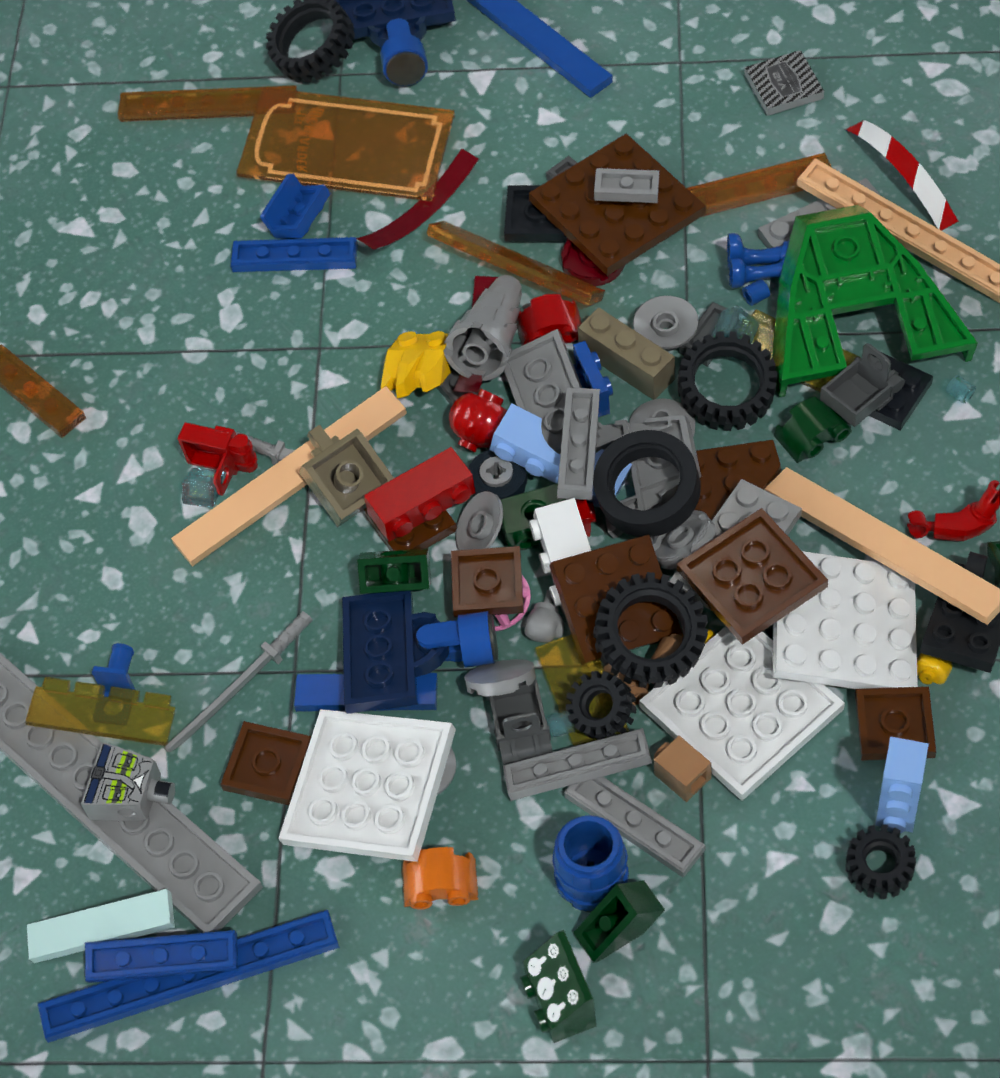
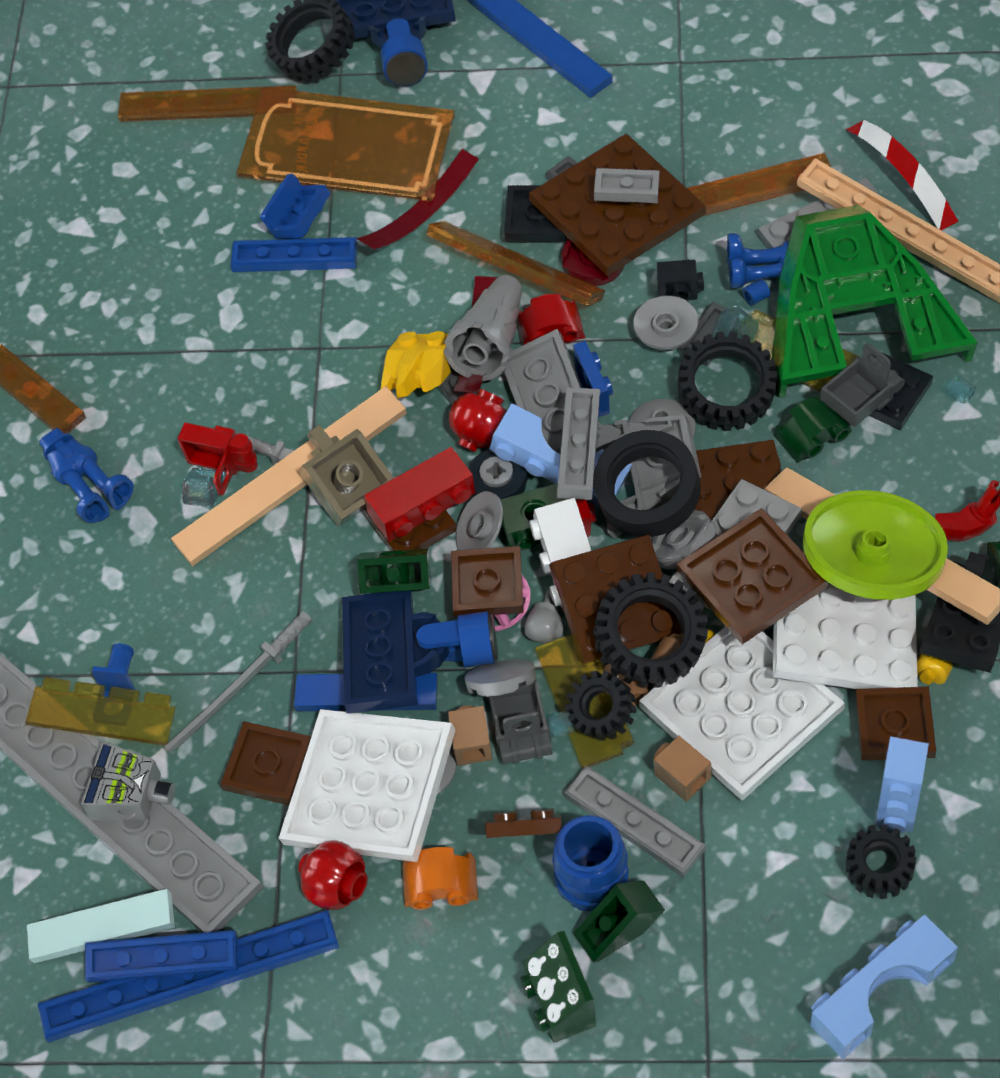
light grey tile [503,728,652,801] -> none
dark tan brick [578,307,675,400] -> none
tile [744,50,824,116] -> none
none -> blue piece [39,428,134,523]
none -> red plant [298,840,368,910]
none -> medium nougat brick [448,705,493,766]
none -> reddish brown plate [485,808,563,838]
none -> black brick [657,259,704,301]
none -> lime dish [803,490,948,600]
none -> light blue arch [810,914,958,1059]

